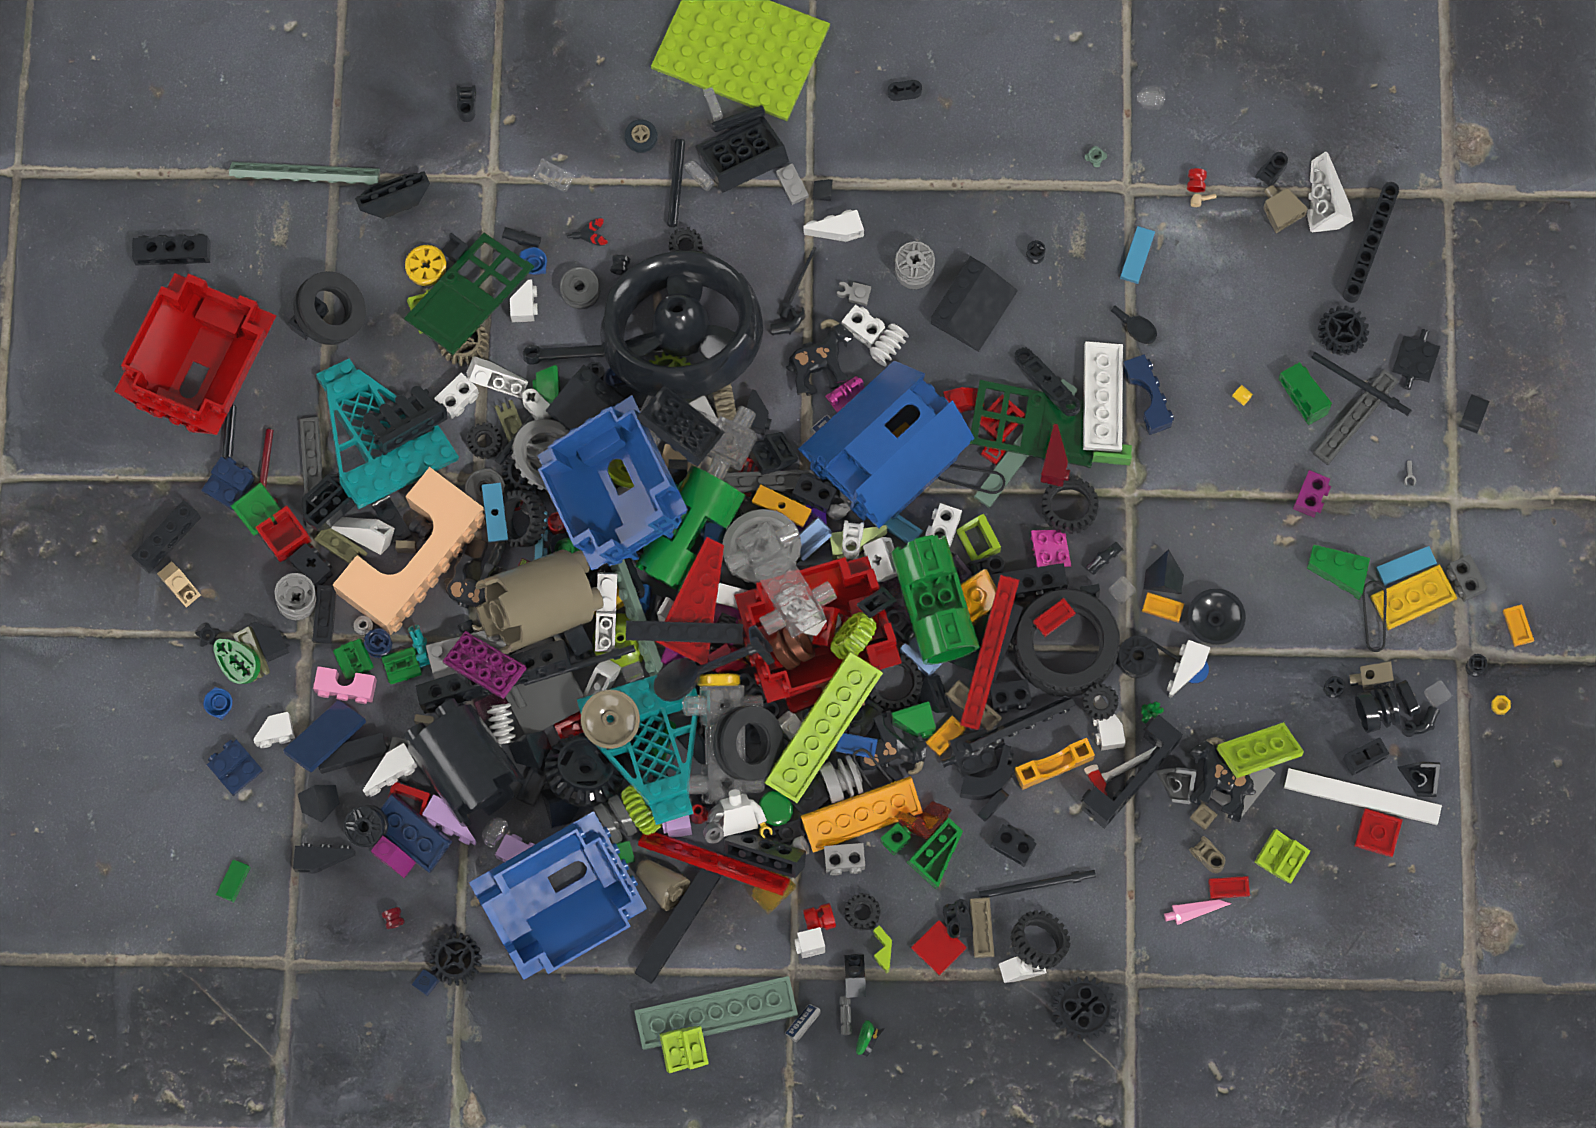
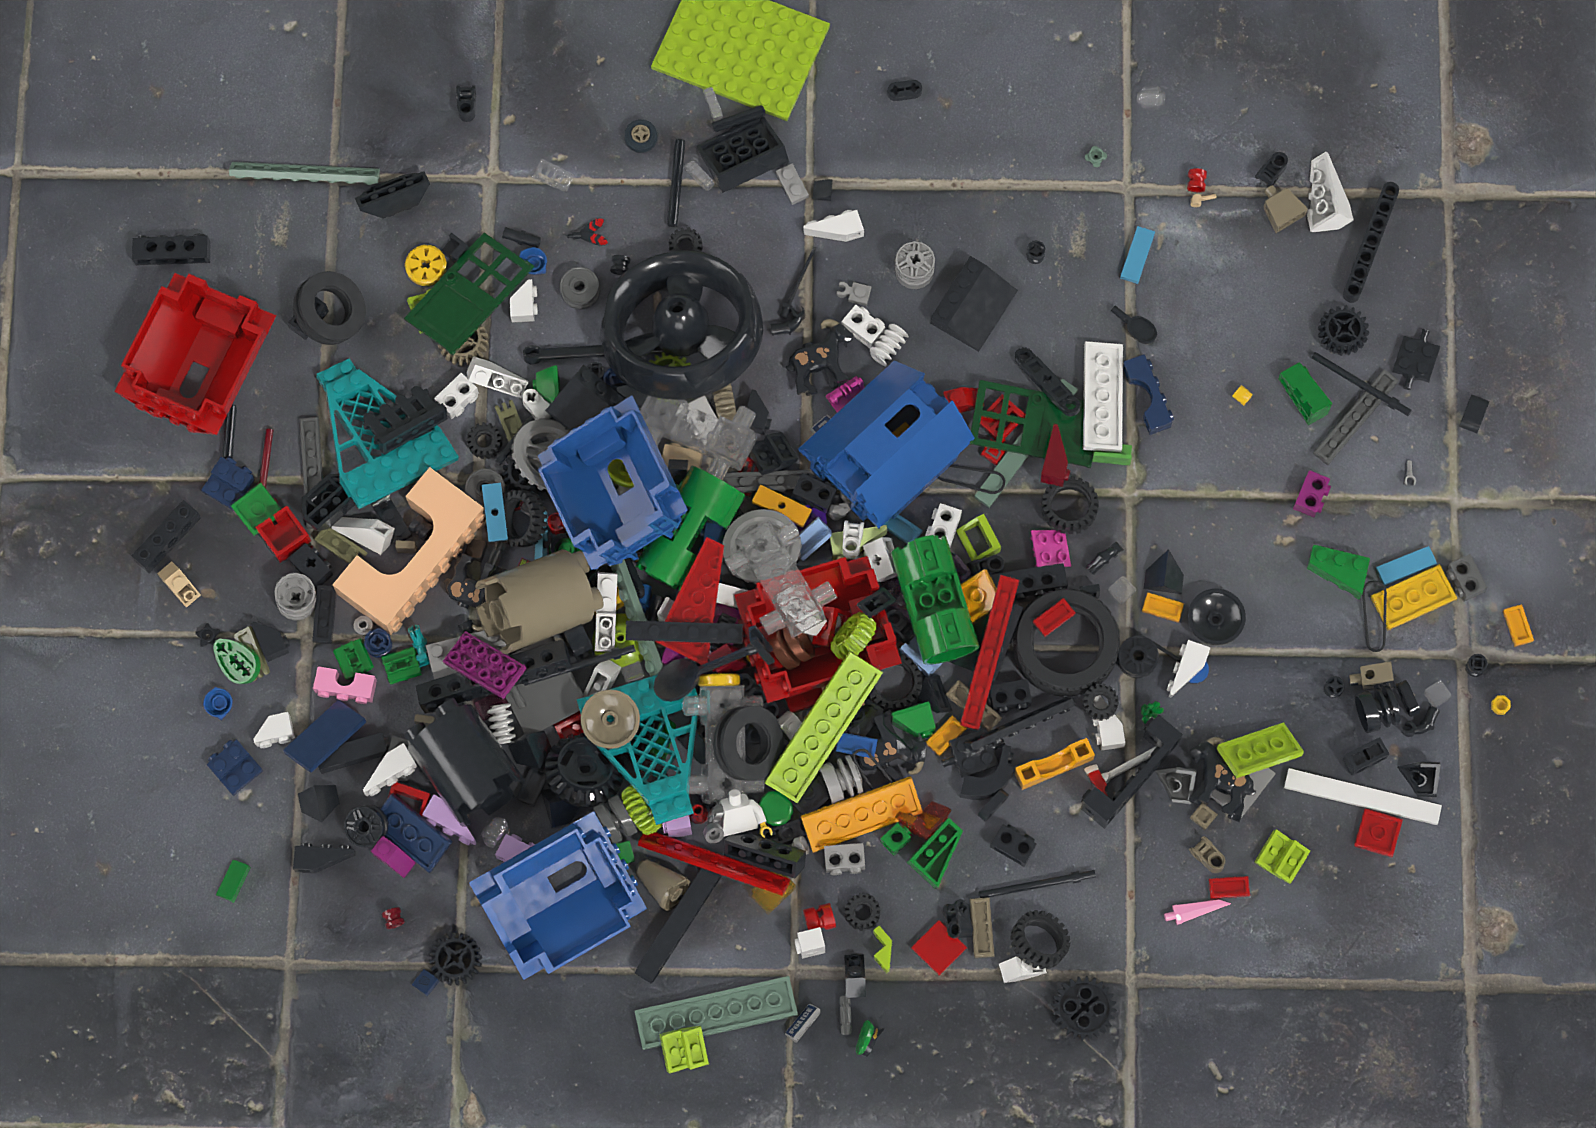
black plate [636,385,725,467] -> none

